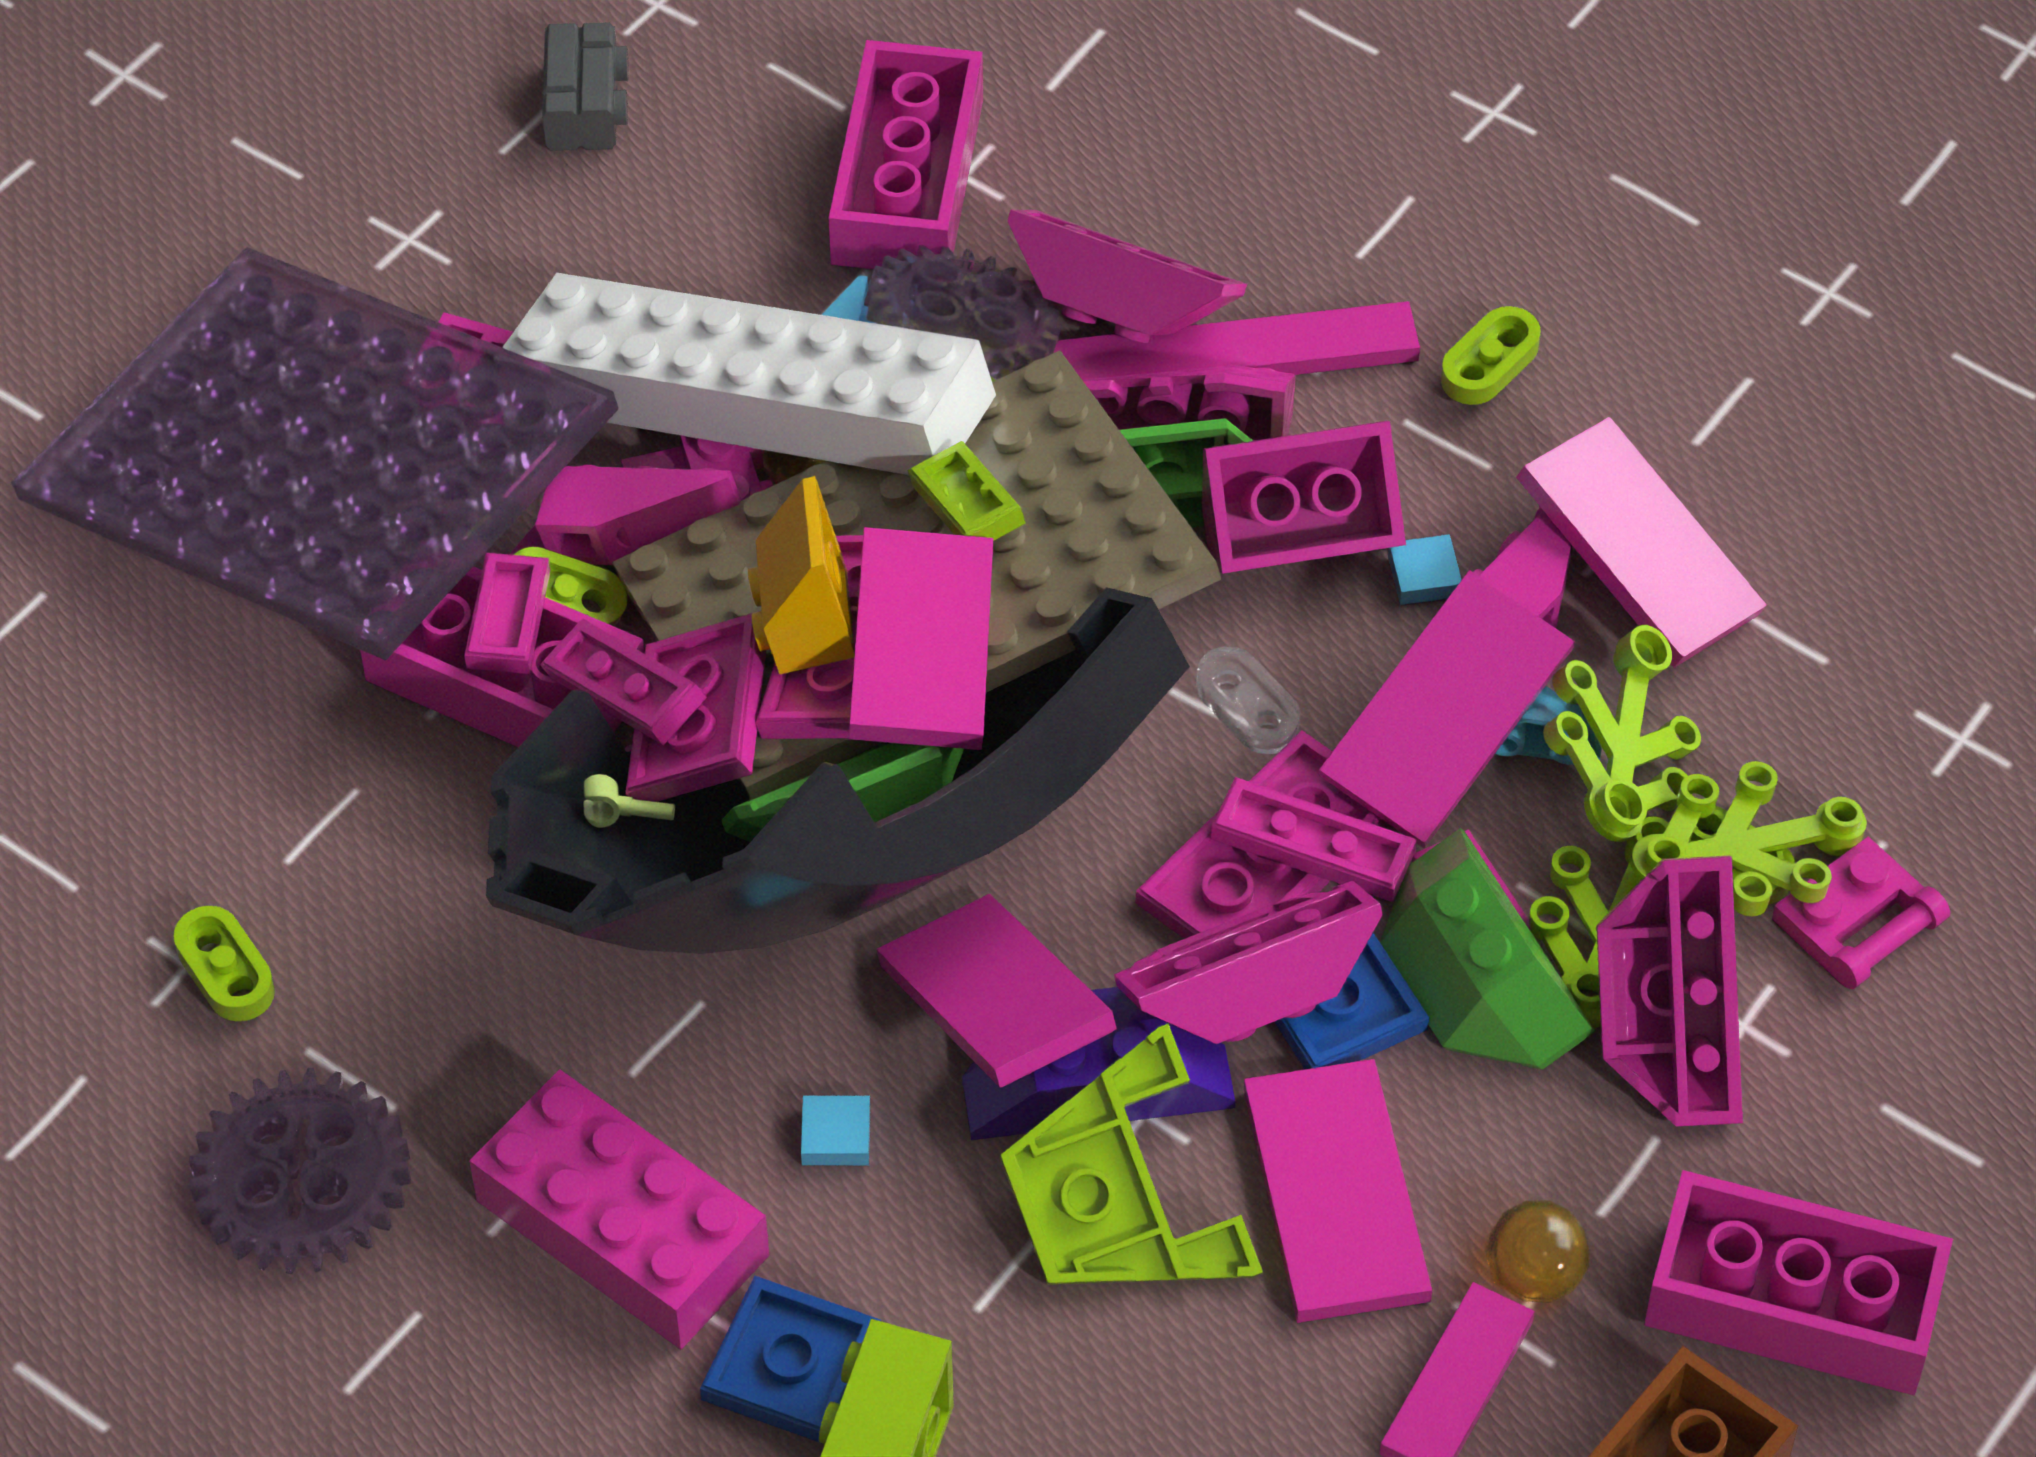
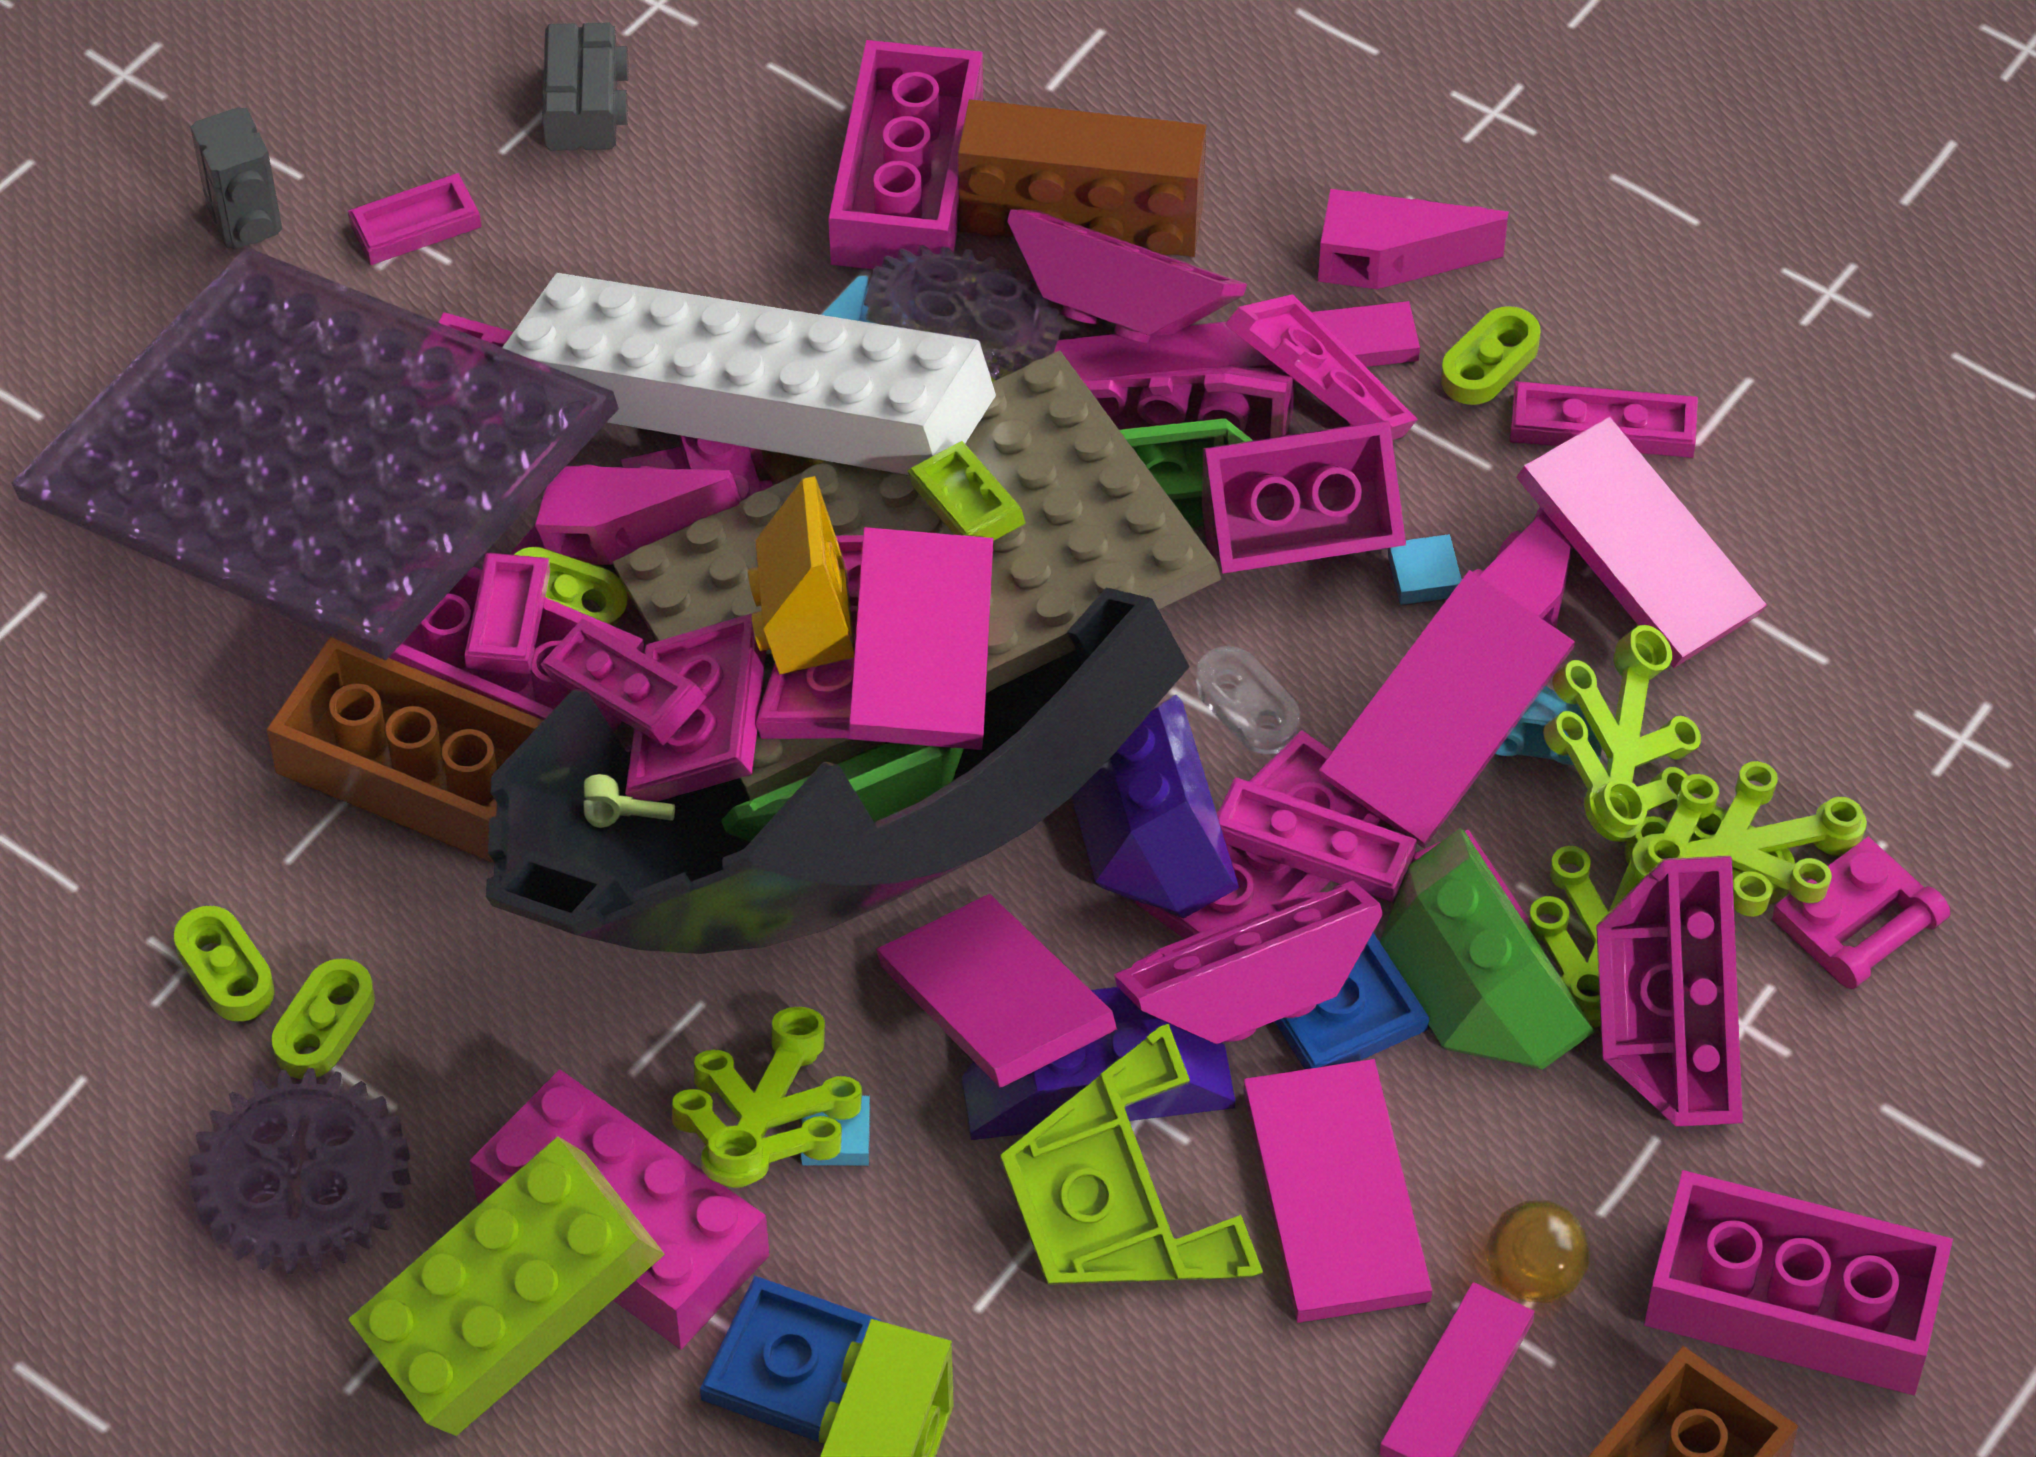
none -> dark grey brick [190,107,283,249]
none -> dark orange brick [266,635,544,863]
none -> lime plate [272,959,375,1079]
none -> dark pink tile [348,173,482,265]
none -> lime brick [348,1136,665,1436]
none -> lime plant [672,1007,862,1188]
none -> dark orange brick [958,99,1207,257]
none -> dark purple wedge [1072,694,1239,919]
none -> dark pink wing [1224,294,1418,440]
none -> dark pink slope [1318,189,1509,289]
none -> dark pink tile [1510,381,1698,458]

